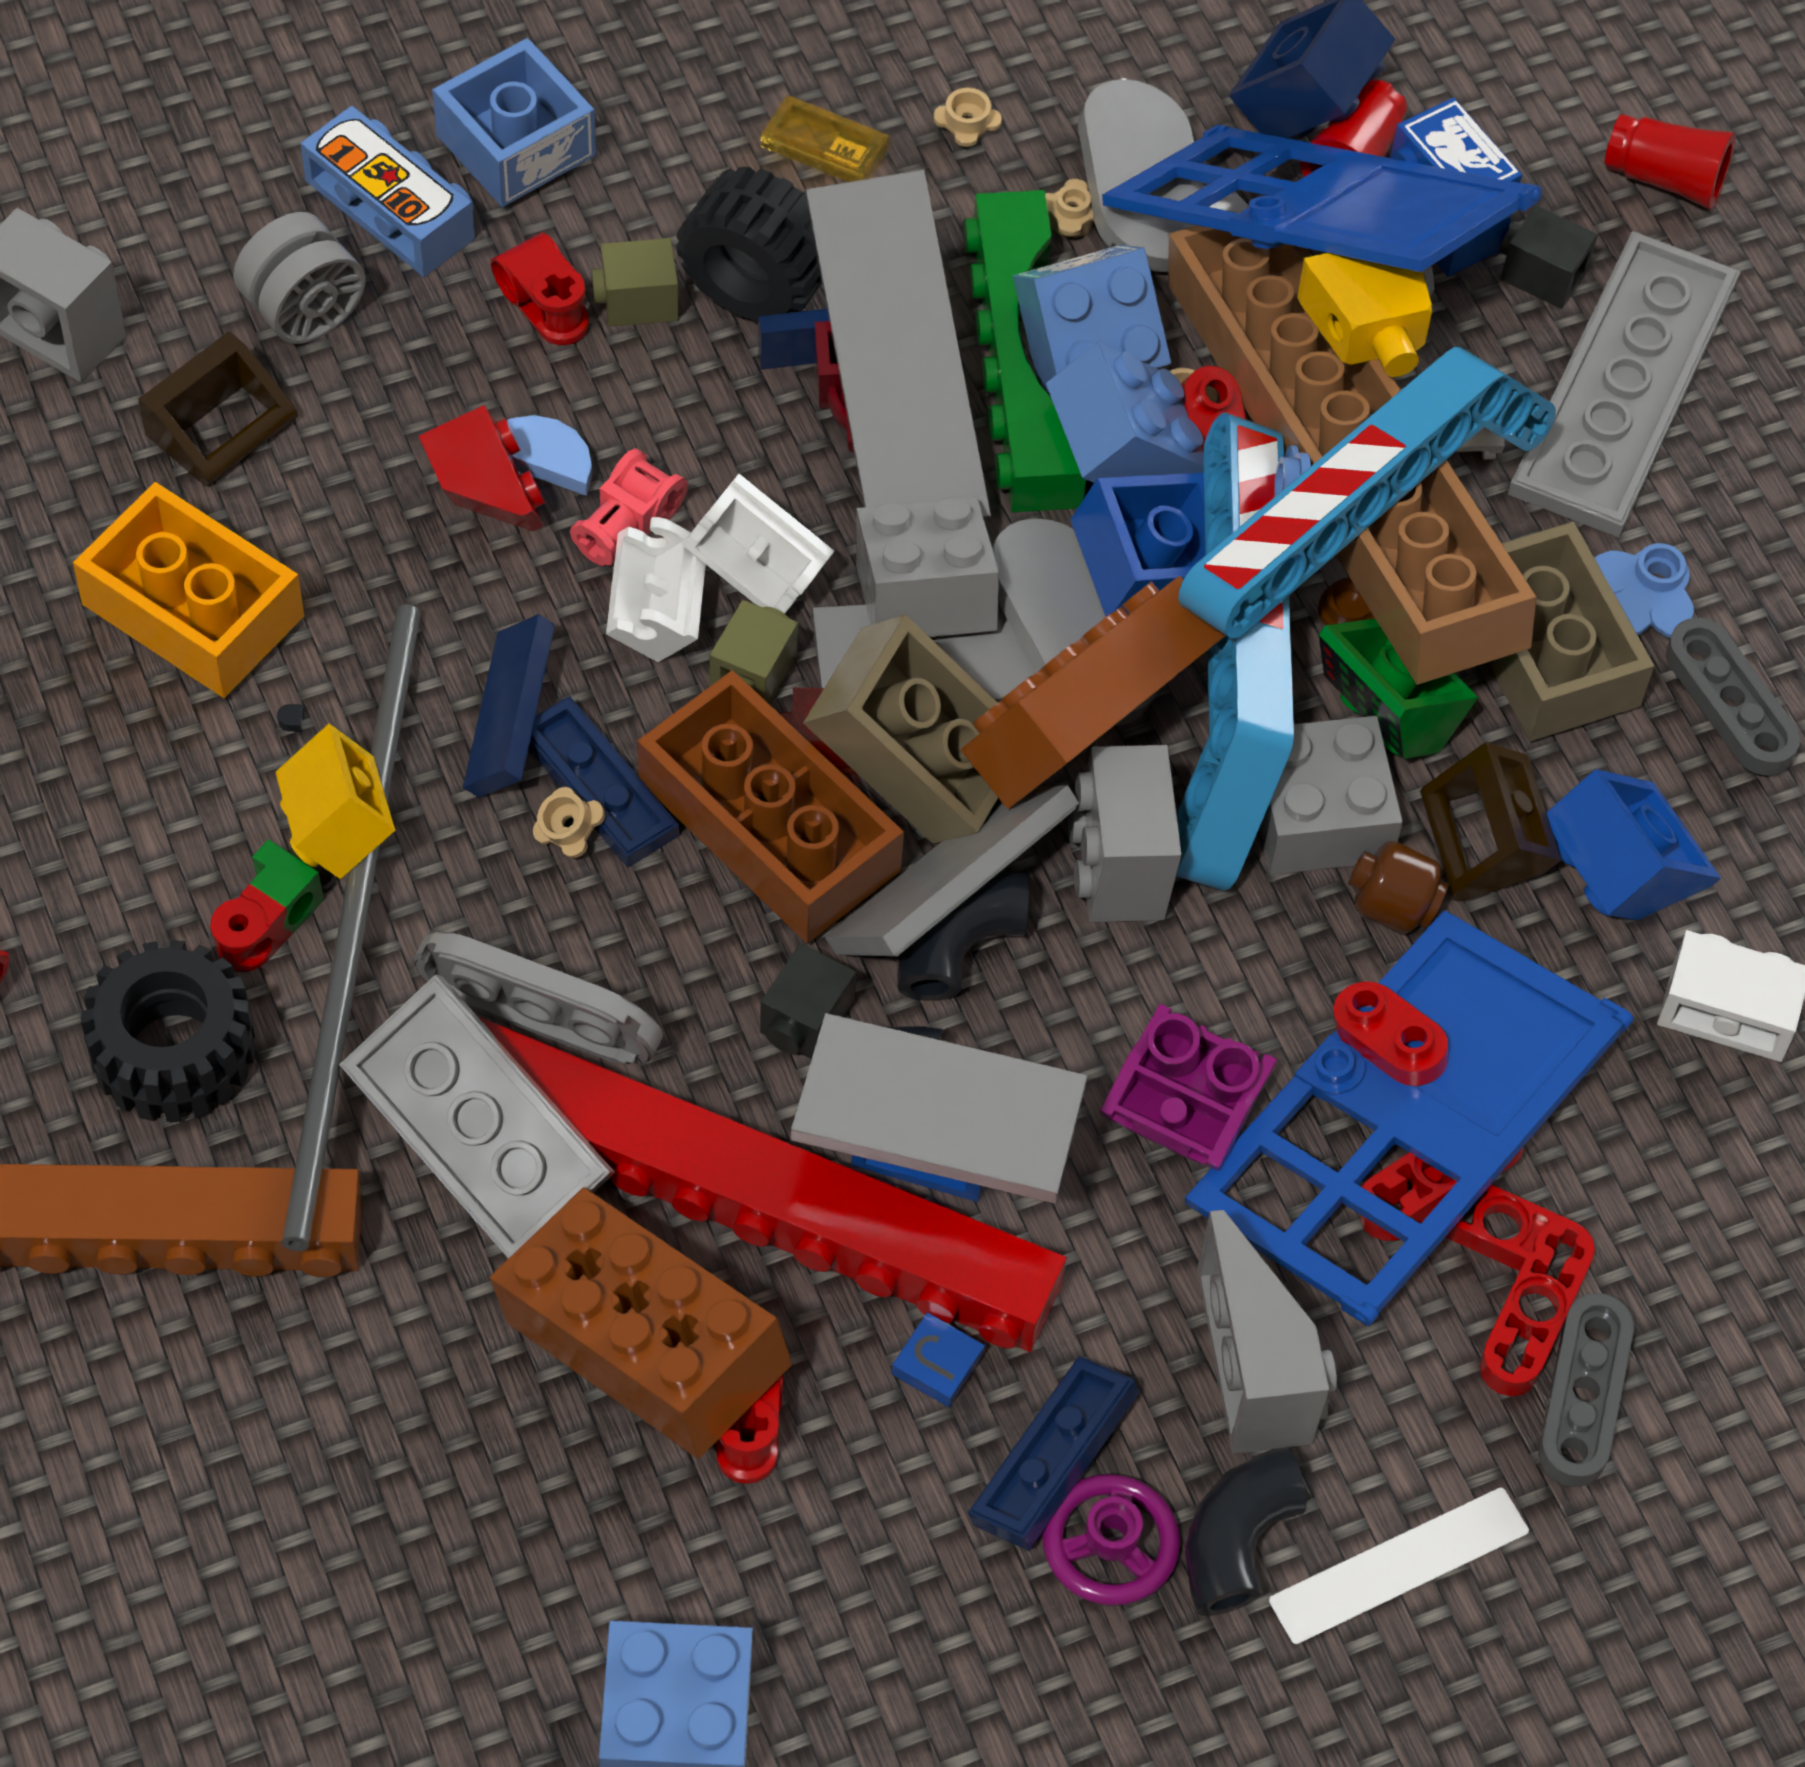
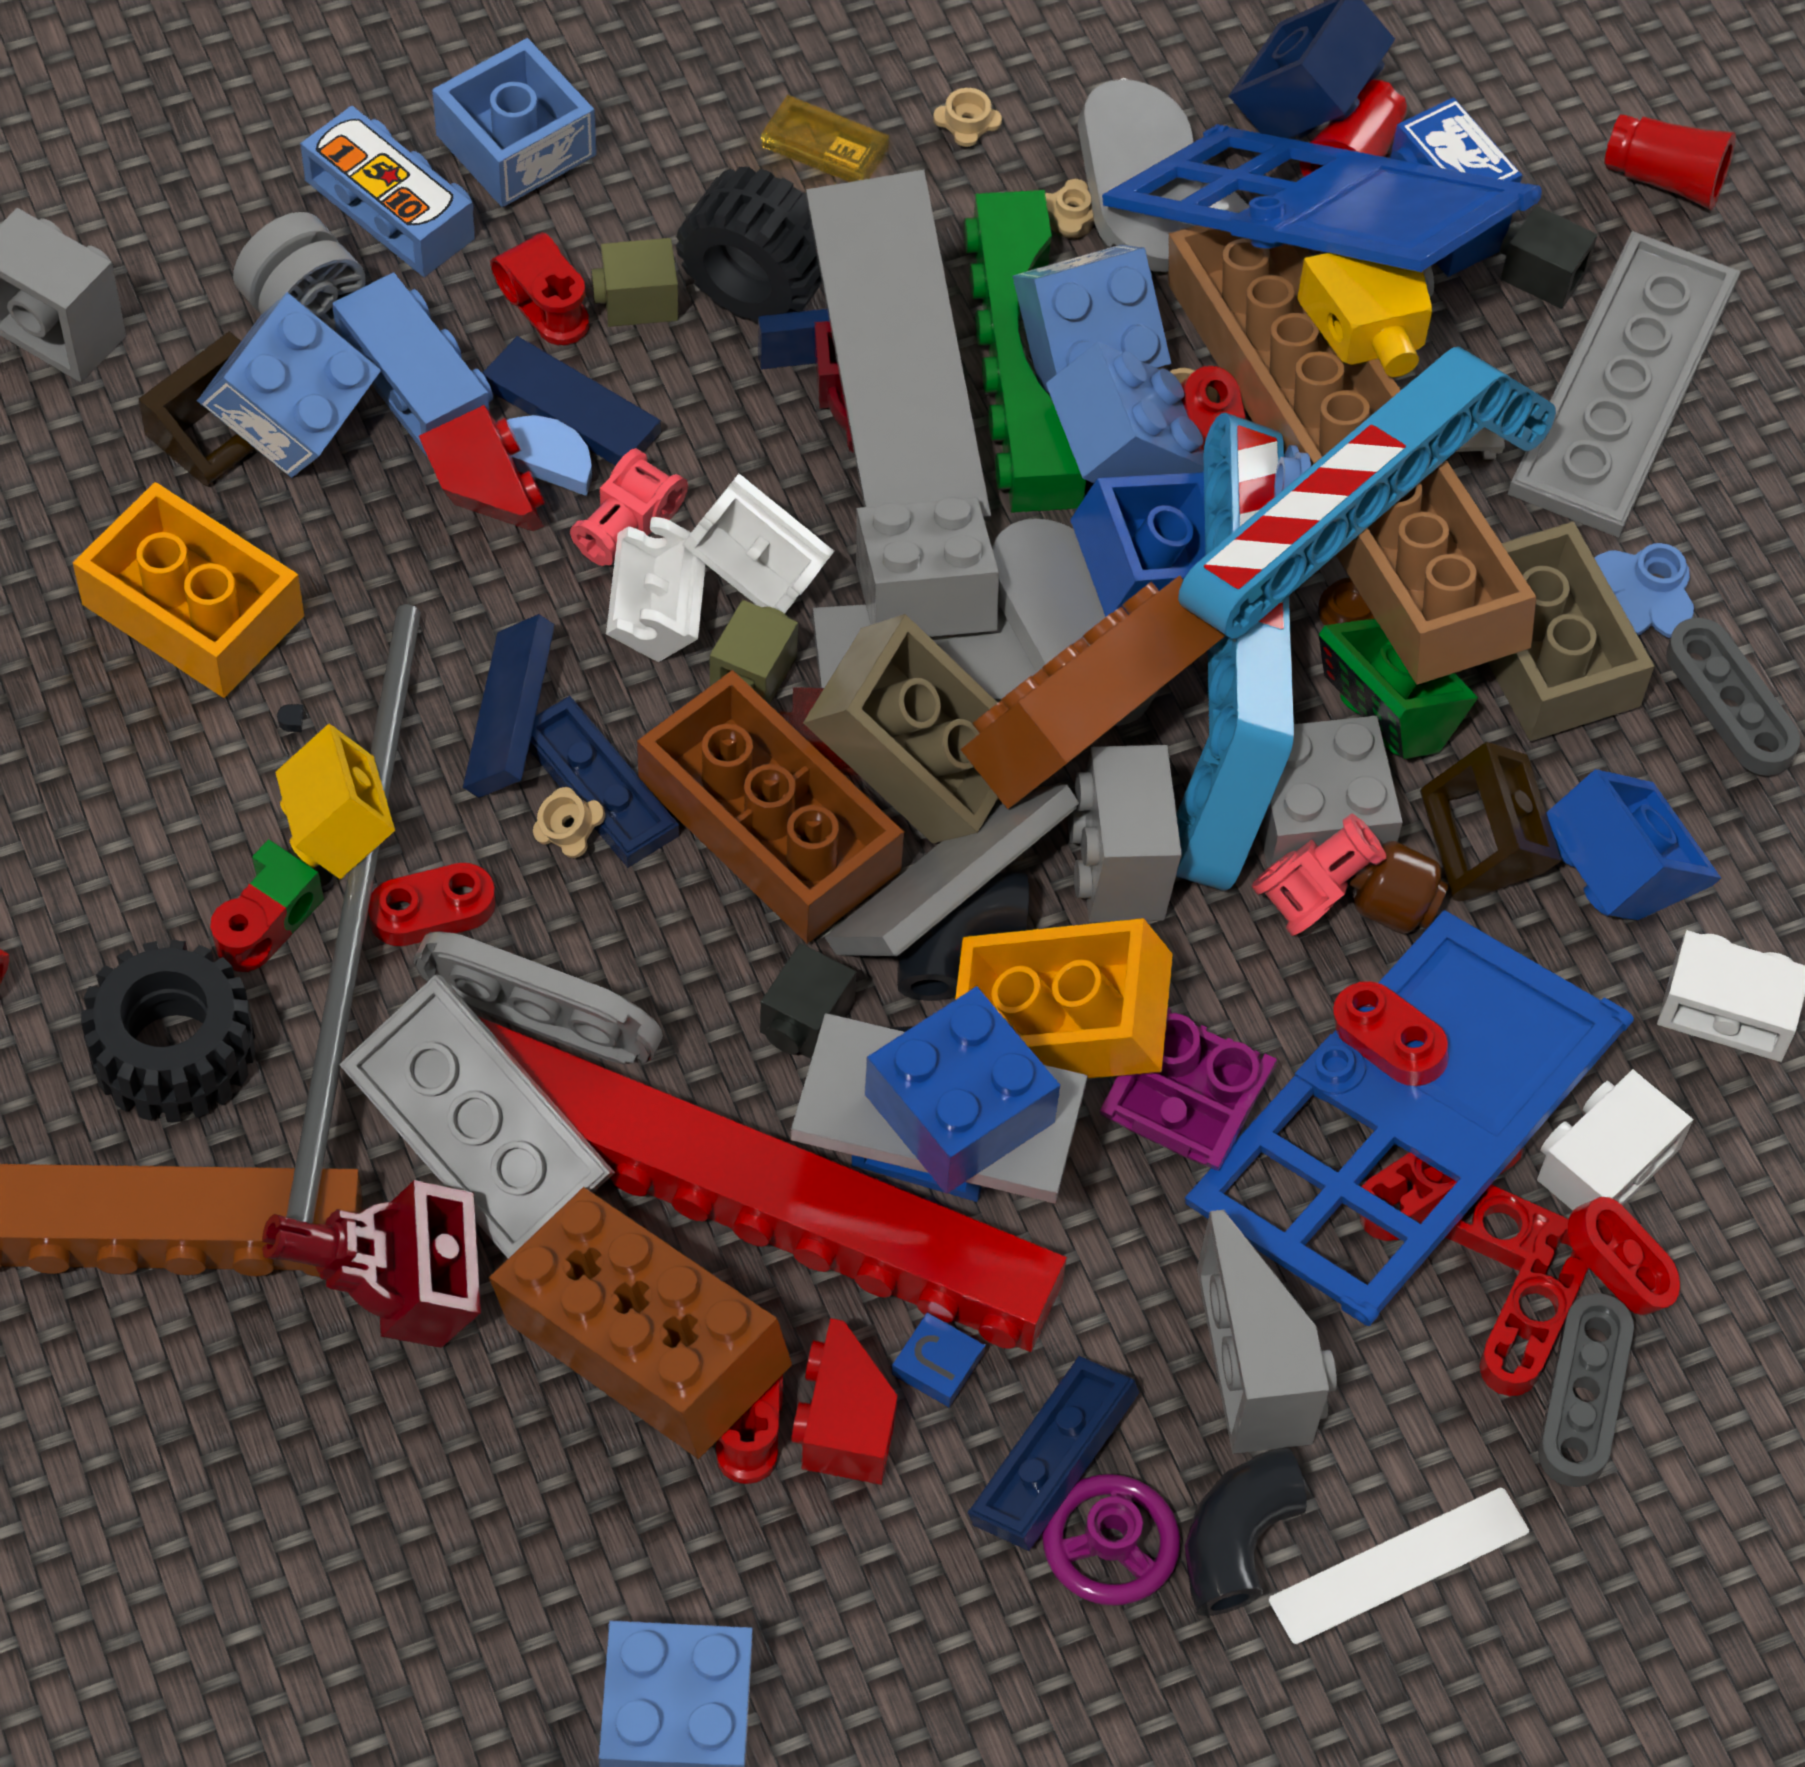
none -> medium blue brick [197,292,381,478]
none -> dark red brick [262,1180,481,1348]
none -> medium blue brick [332,272,493,458]
none -> red plate [368,863,496,946]
none -> dark blue tile [482,336,661,466]
none -> red slope [791,1318,898,1485]
none -> blue brick [864,986,1061,1194]
none -> light orange brick [955,918,1173,1078]
none -> coral connector [1251,813,1386,936]
none -> white brick [1537,1069,1693,1210]
none -> red plate [1568,1197,1680,1315]

